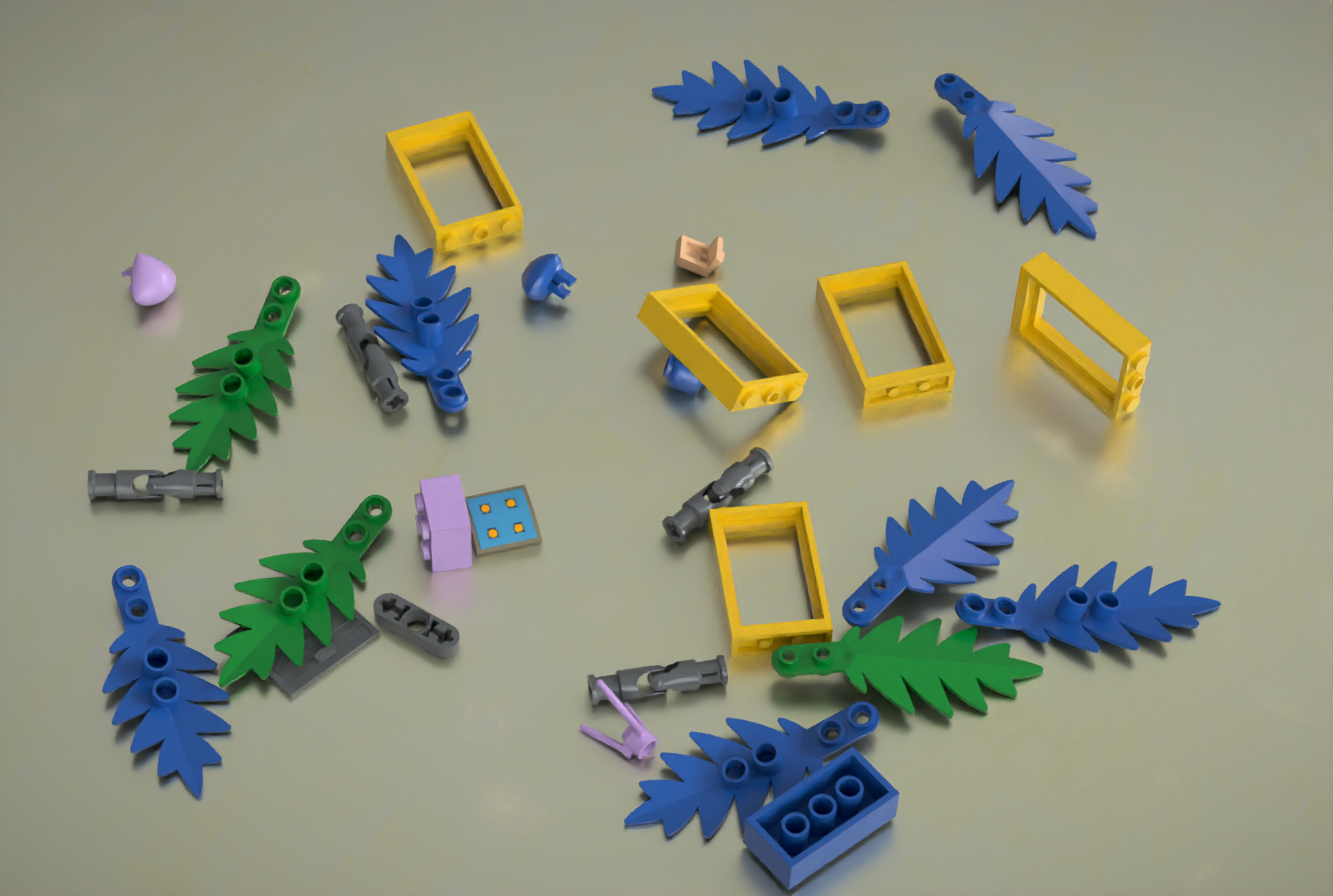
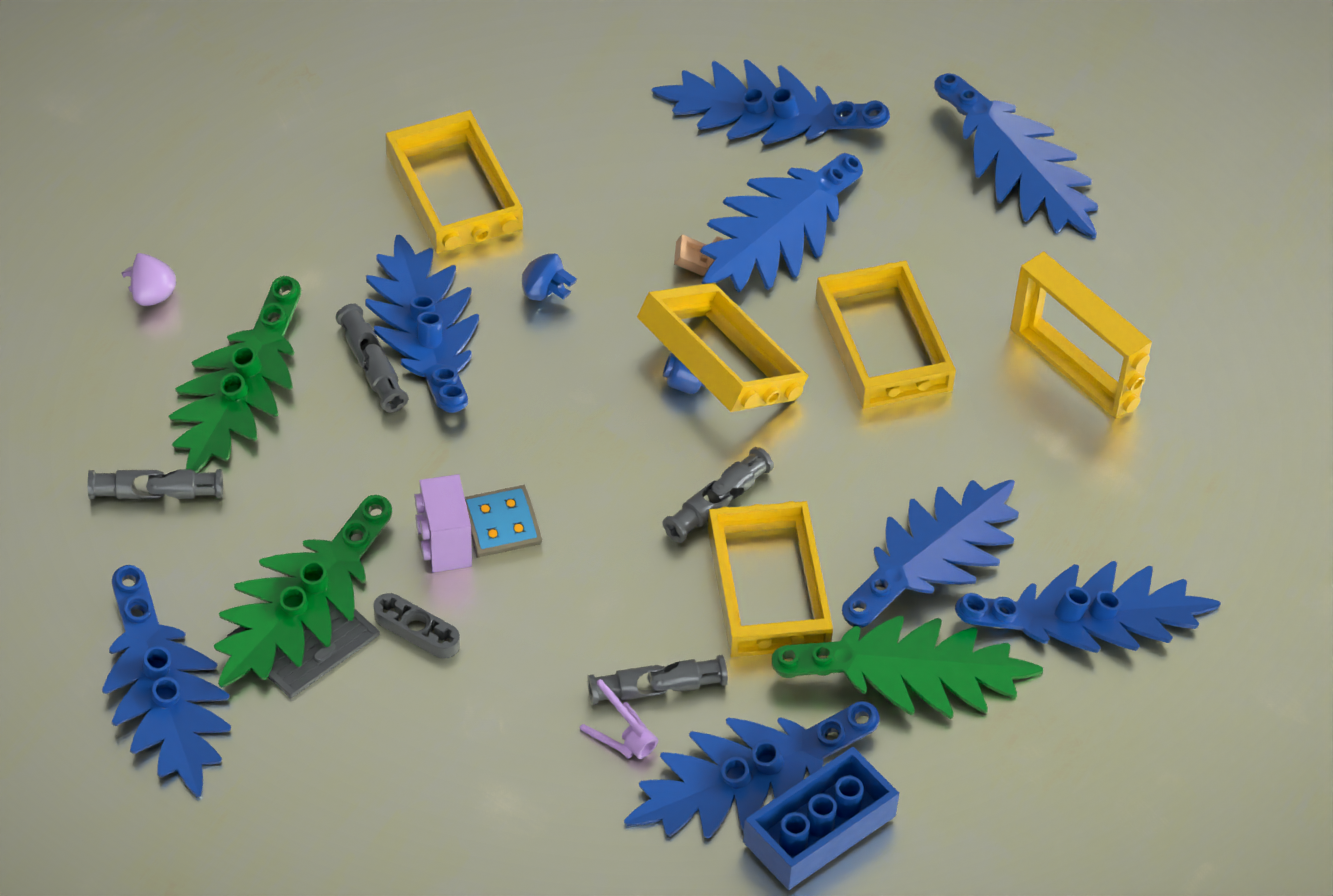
none -> blue plant [700,153,863,292]

